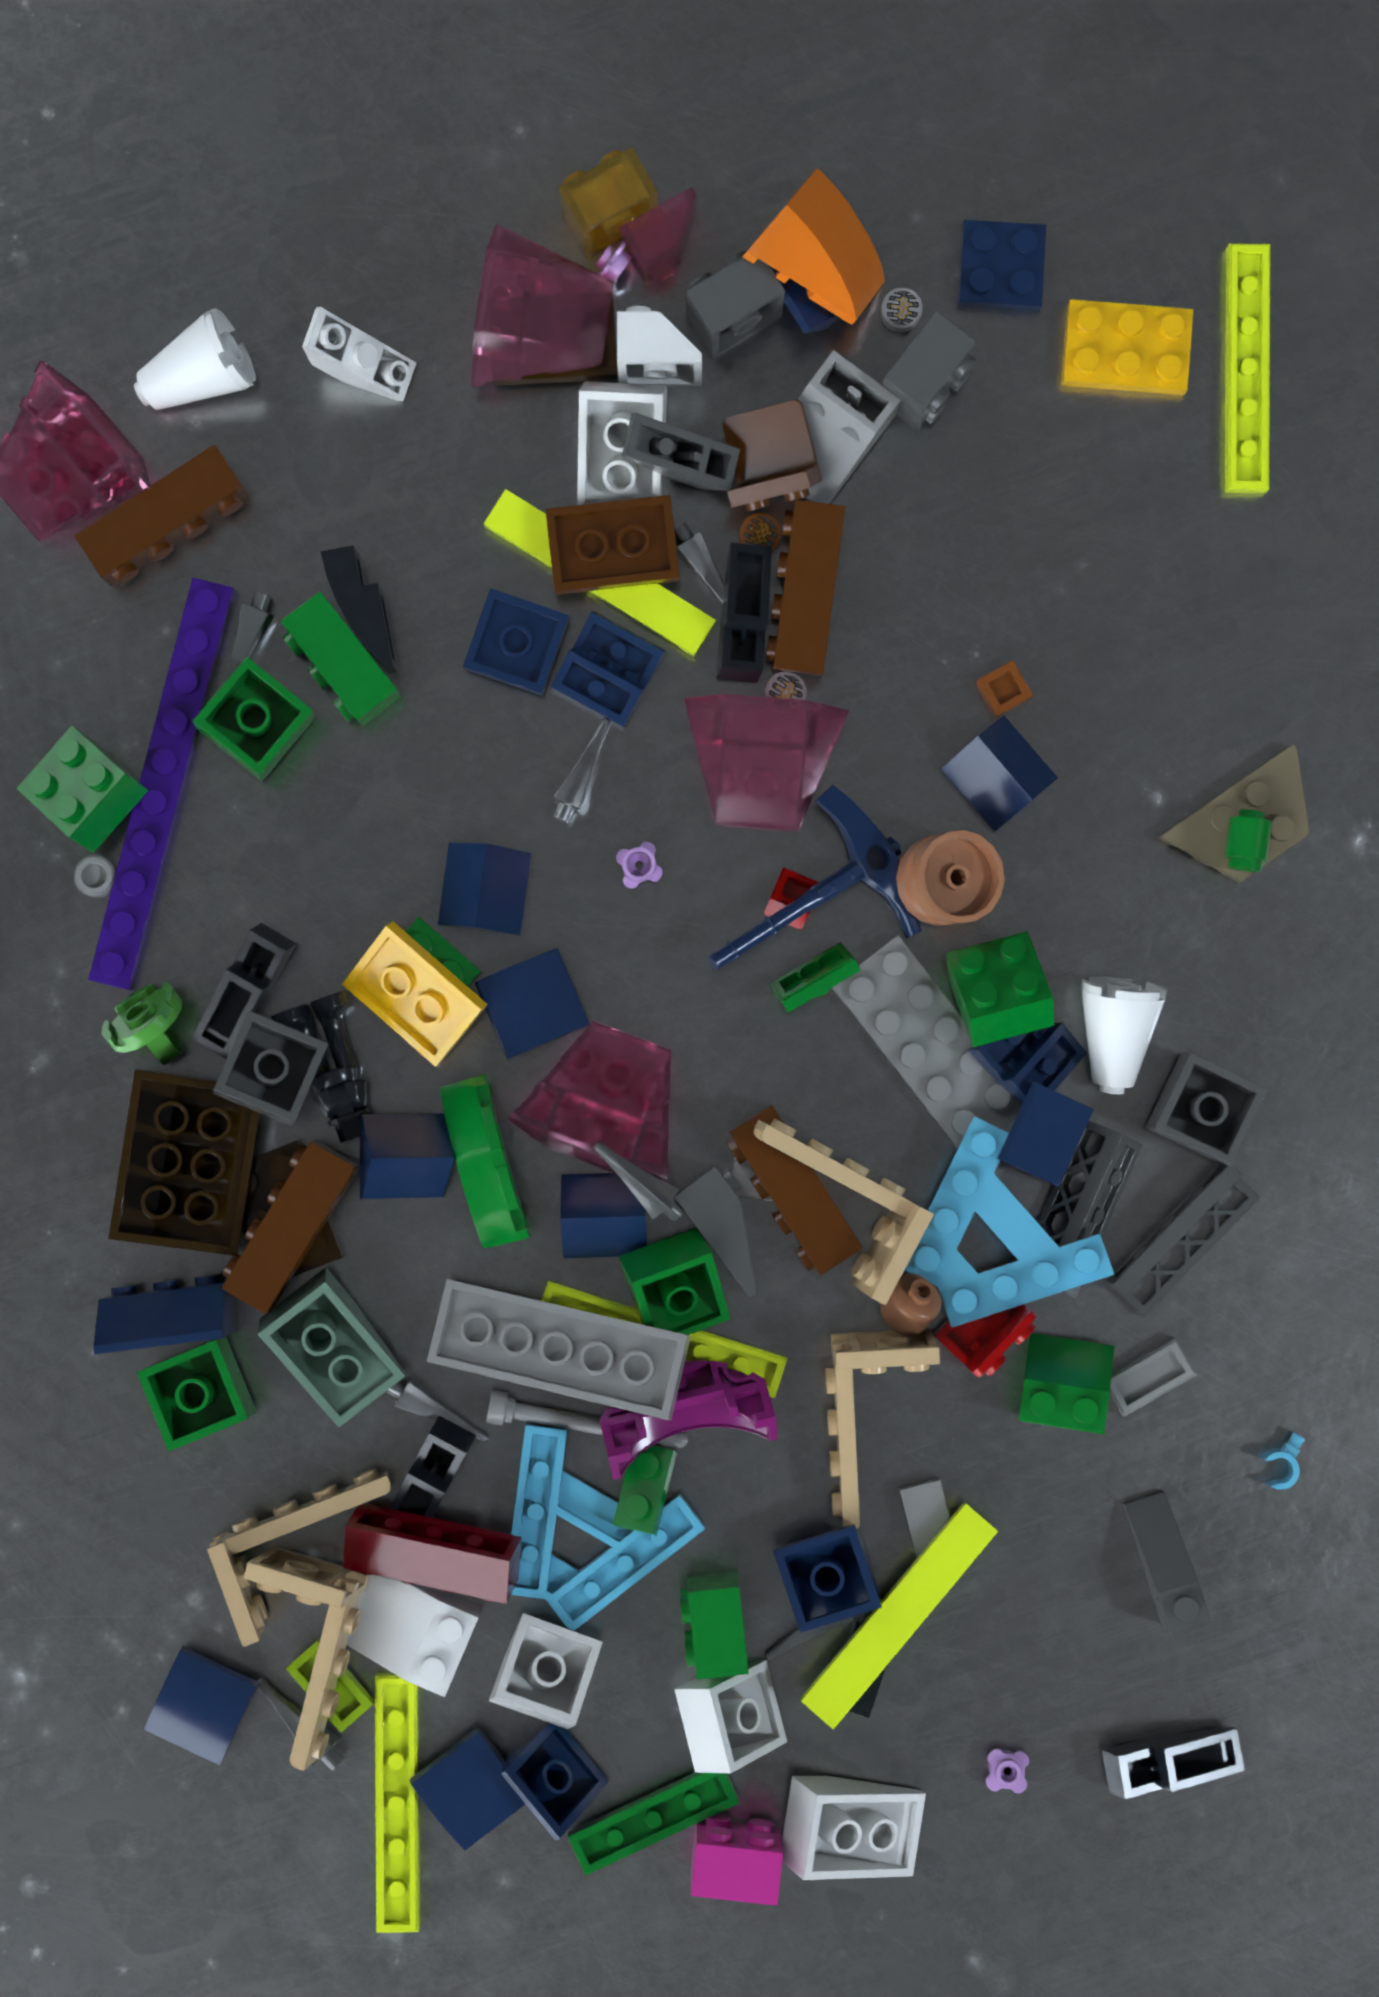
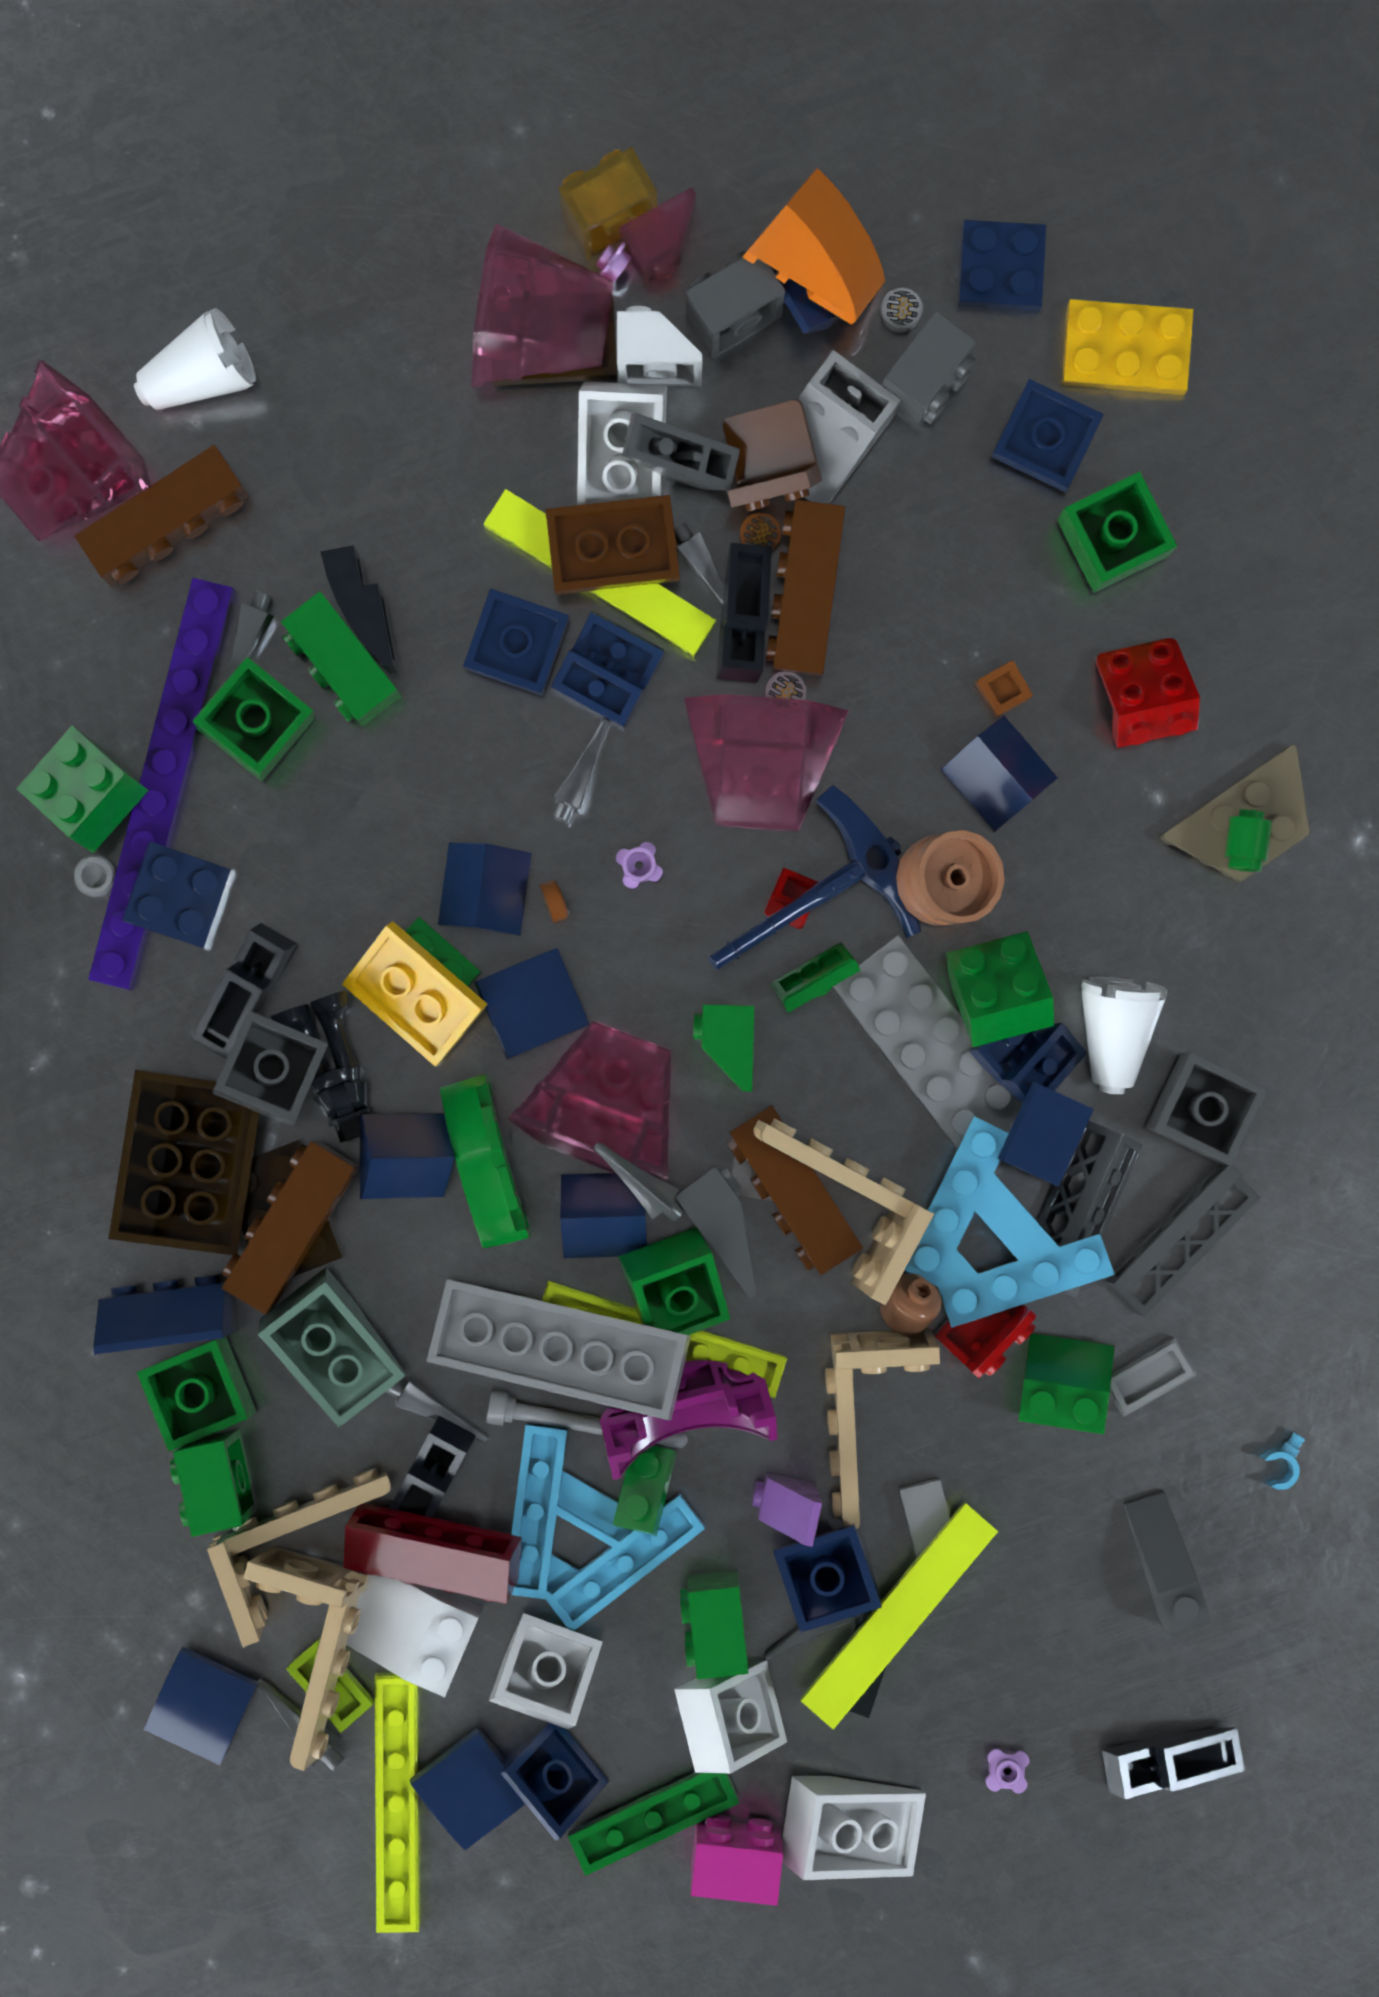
bright green tile [101,982,183,1065] -> none
white slope [302,307,416,401] -> none
neon yellow tile [1225,243,1270,493] -> none
none -> dark blue plate [121,841,231,948]
none -> green brick [170,1429,258,1537]
none -> dark orange tile [539,879,569,924]
none -> green slope [693,1004,754,1092]
none -> medium lavender slope [751,1471,822,1547]
none -> dark blue plate [992,379,1104,492]
none -> green brick [1057,471,1177,593]
none -> red bracket [1096,638,1200,748]

